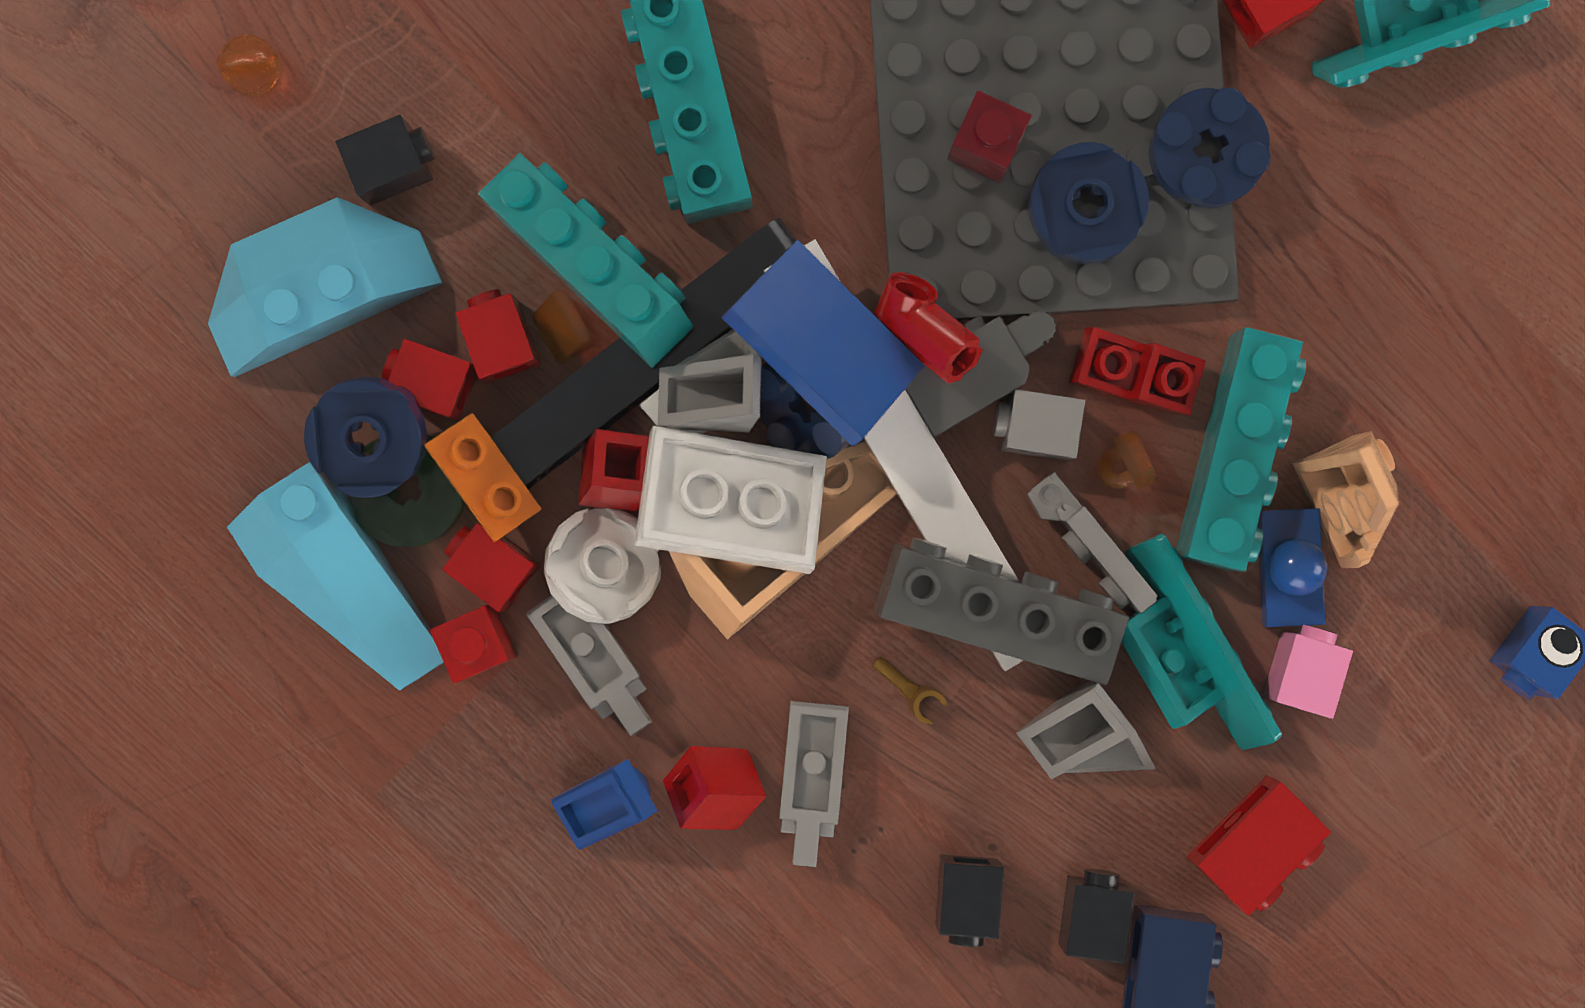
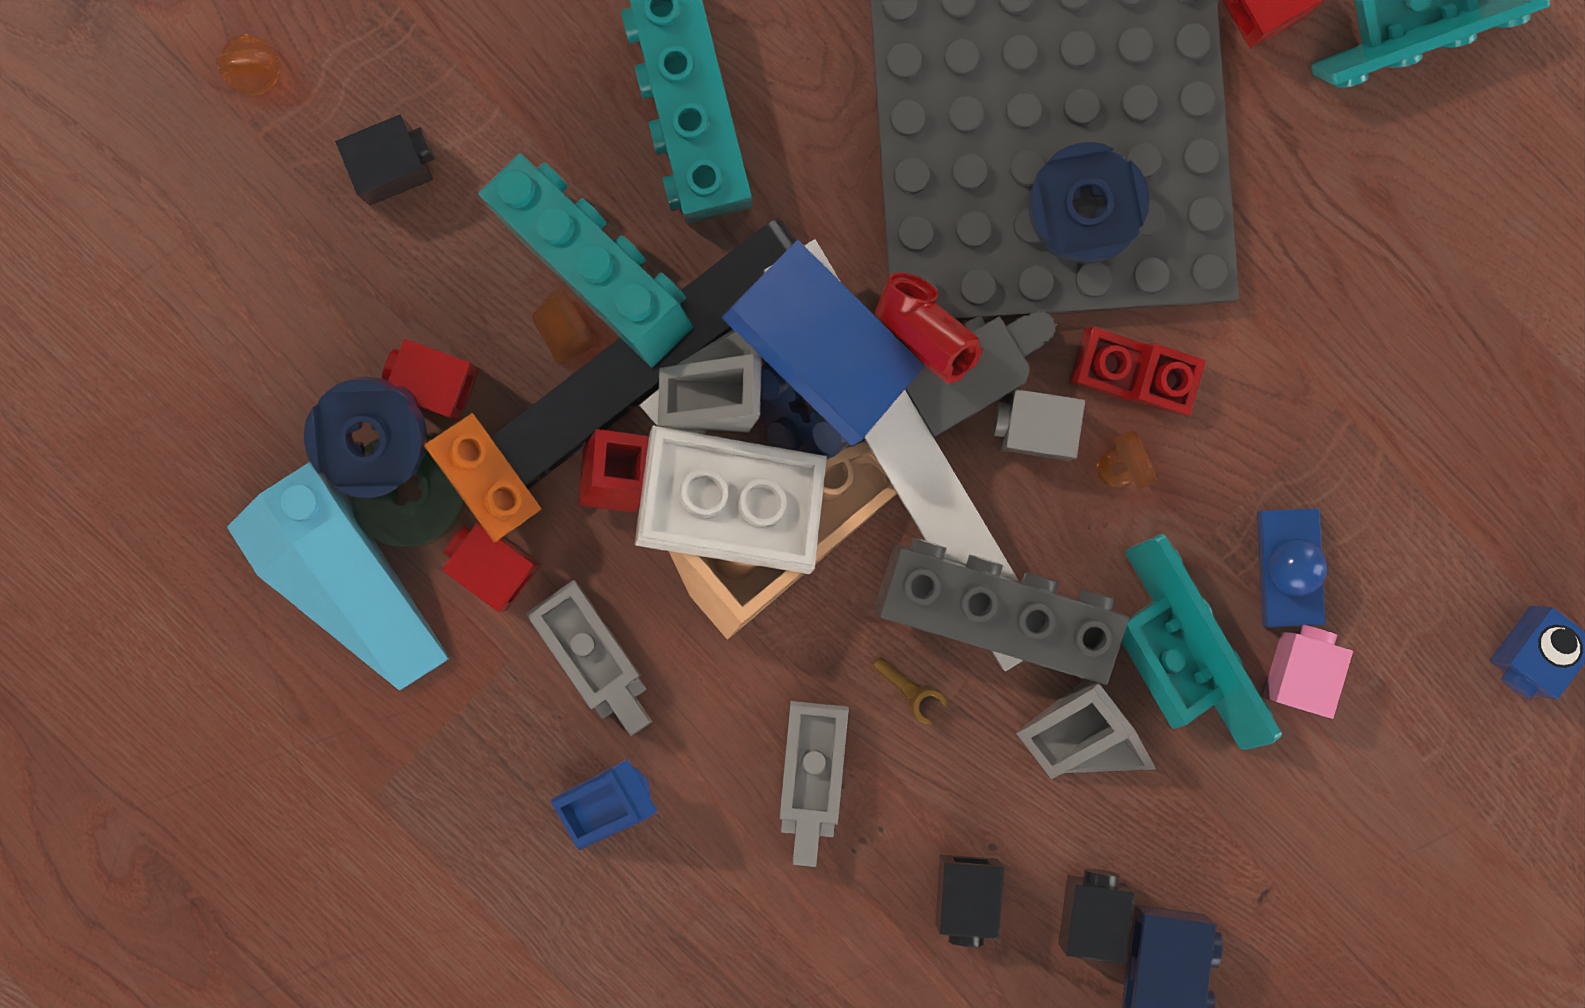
medium azure wedge [208,197,443,377] -> none
red brick [430,605,518,684] -> none
red brick [455,289,542,384] -> none
white tile [544,508,661,624] -> none
red panel [663,746,767,830] -> none
dark red brick [947,90,1032,183] -> none
light grey hinge [1026,473,1157,613] -> none
dark blue plate [1148,87,1271,209] -> none
teal brick [1176,327,1306,572] -> none
red brick [1186,775,1331,917] -> none
light nougat wedge [1293,431,1398,568] -> none

